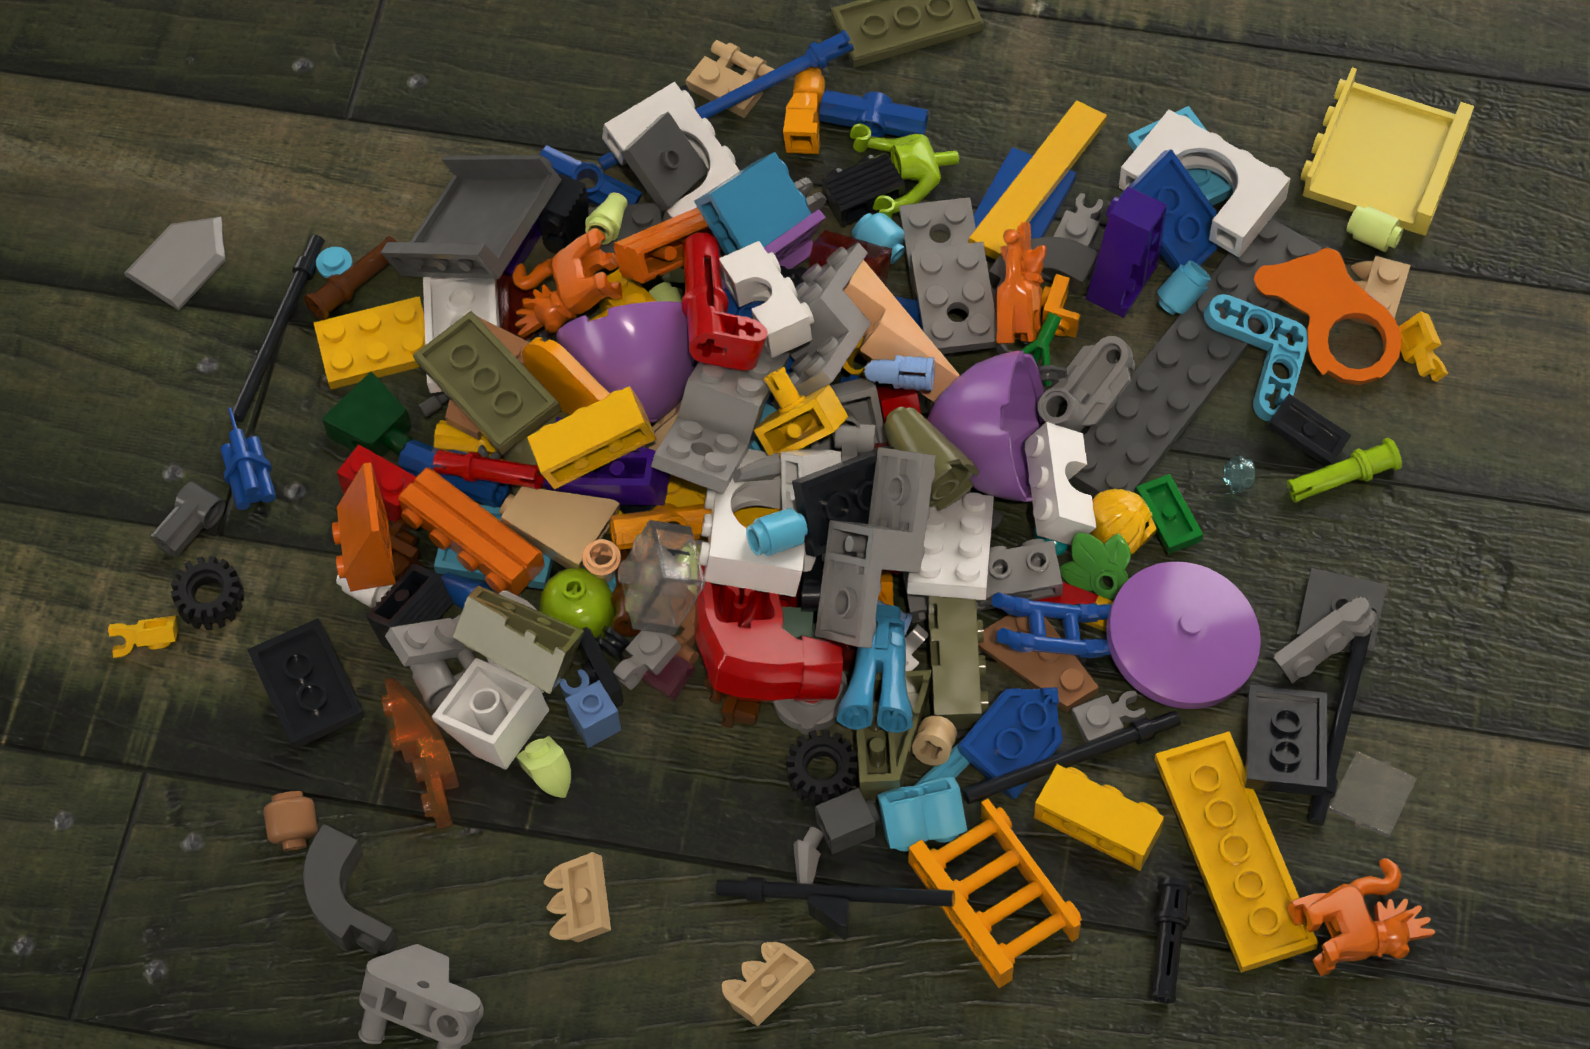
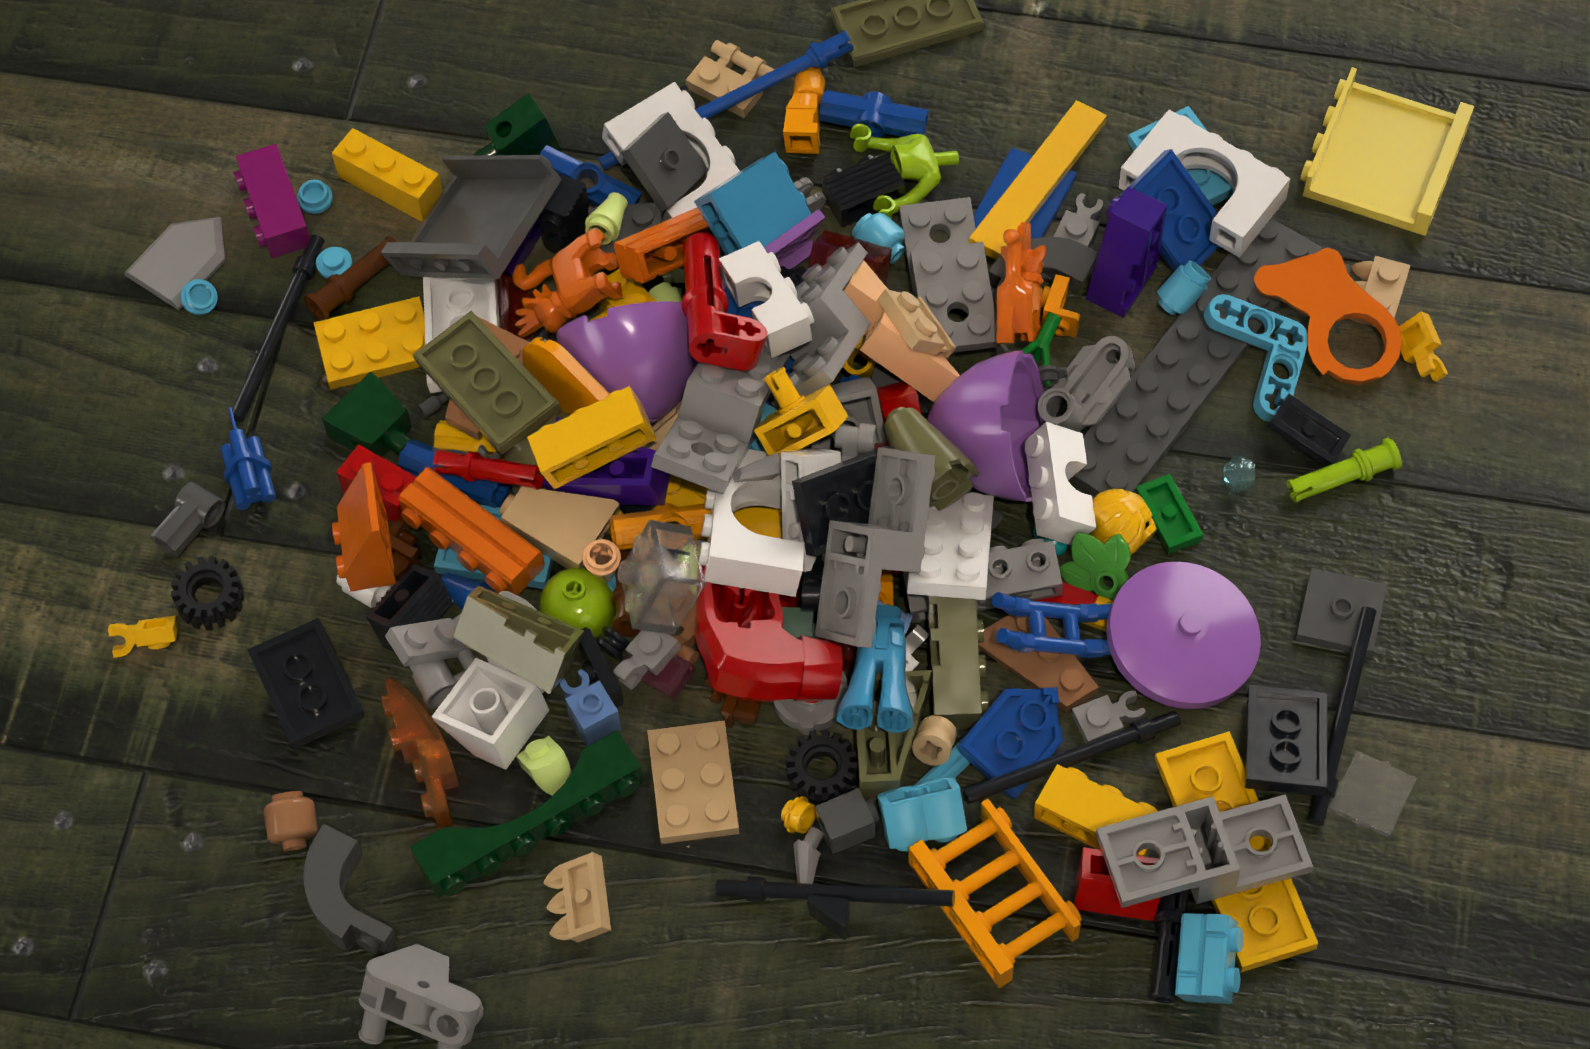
tan plate [722,942,815,1026] -> none
medium azure brick [746,508,808,556] -> none
light blue hinge [863,355,935,391] -> none
light grey hinge [1274,596,1379,683] -> none
orange animal [1287,858,1435,976] -> none
yellowish green brick [1346,205,1404,252] -> none
none -> medium azure plate [181,279,218,315]
none -> magenta brick [233,143,310,259]
none -> medium azure plate [297,180,333,214]
none -> yellow brick [332,128,443,223]
none -> dark green arch [410,730,644,899]
none -> dark green torso [474,93,562,156]
none -> tan plate [647,720,740,844]
none -> yellow plate [781,796,816,834]
none -> tan plate [877,289,957,358]
none -> red brick [1074,847,1160,921]
none -> light grey bracket [1096,794,1313,908]
none -> medium azure brick [1175,913,1244,1004]

